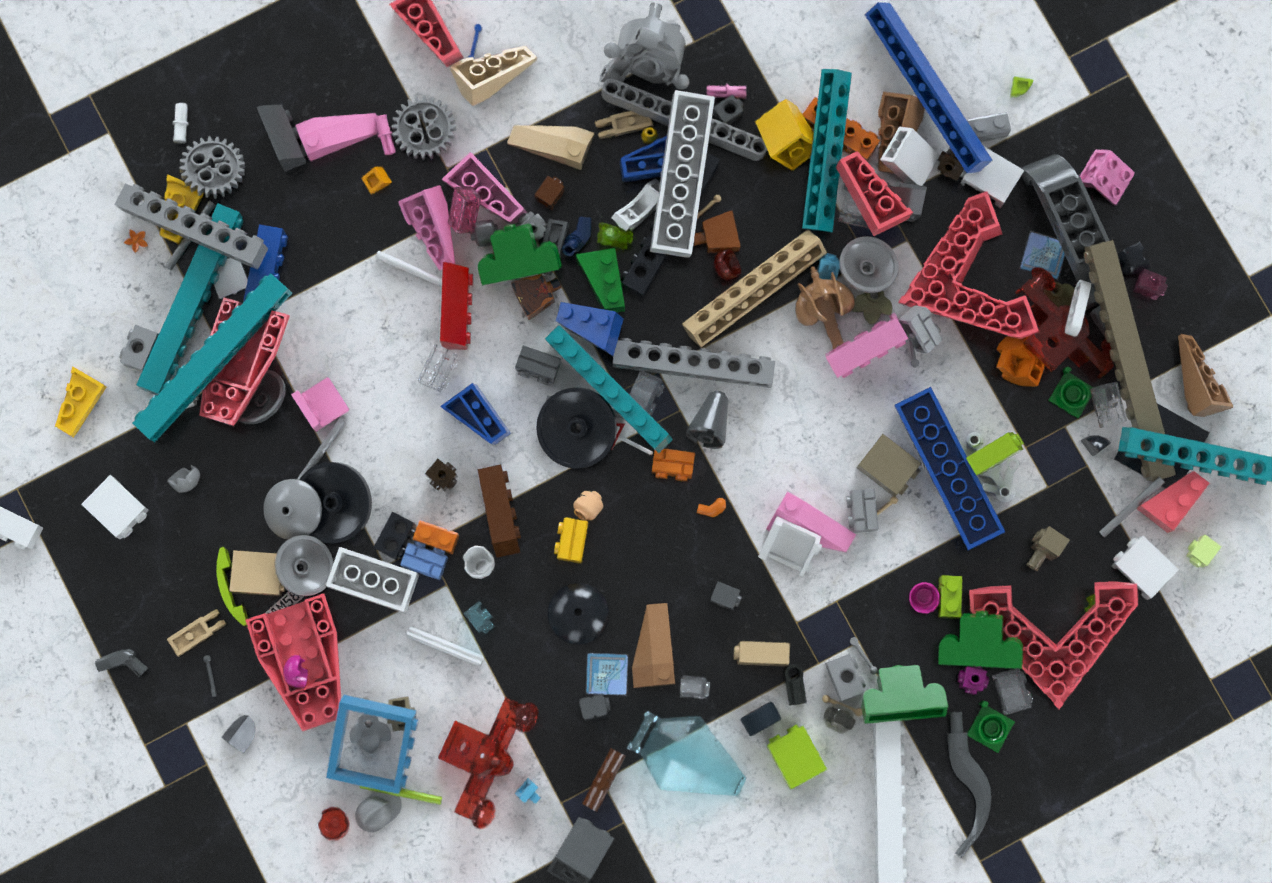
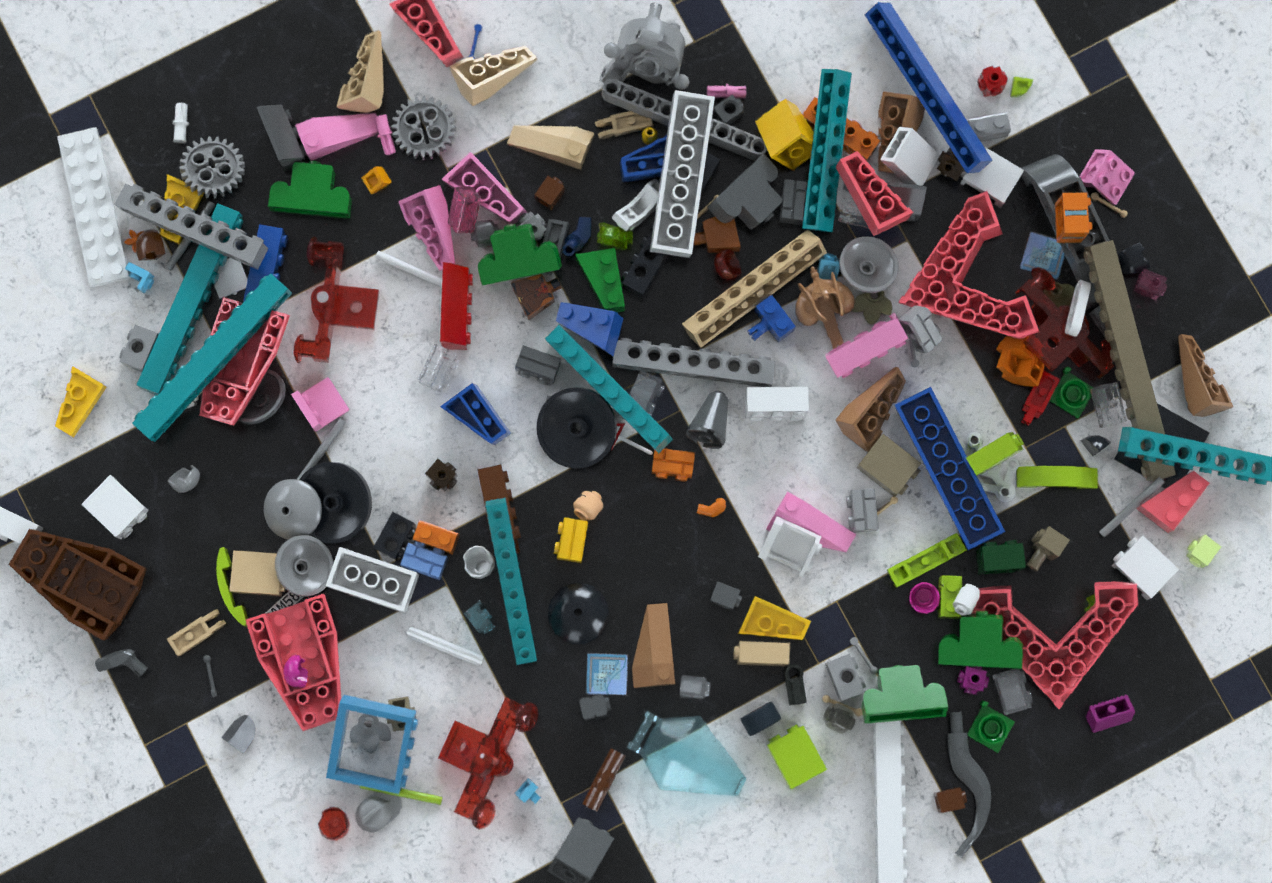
none -> reddish brown wedge [8,529,146,641]
none -> white plate [57,127,130,288]
none -> medium azure bracket [125,262,154,294]
none -> reddish brown brick [136,229,166,261]
none -> green brick [268,161,352,219]
none -> clear red piece [293,236,379,364]
none -> tan wedge [337,30,384,113]
none -> teal brick [485,497,537,665]
none -> dark grey brick [707,154,783,229]
none -> yellow wing [738,596,811,640]
none -> white brick [745,387,809,422]
none -> blue brick [747,295,796,342]
none -> dark grey brick [779,179,808,225]
none -> medium nougat wedge [835,367,906,452]
none -> lime slope [887,533,967,588]
none -> reddish brown brick [933,787,967,813]
none -> white brick [953,584,980,616]
none -> dark green brick [976,540,1026,575]
none -> red brick [977,66,1008,97]
none -> lime slope [1016,466,1098,489]
none -> red hinge [1021,370,1060,426]
none -> orange container [1055,193,1092,243]
none -> magenta brick [1086,695,1135,733]
none -> tan hinge [1090,192,1128,218]

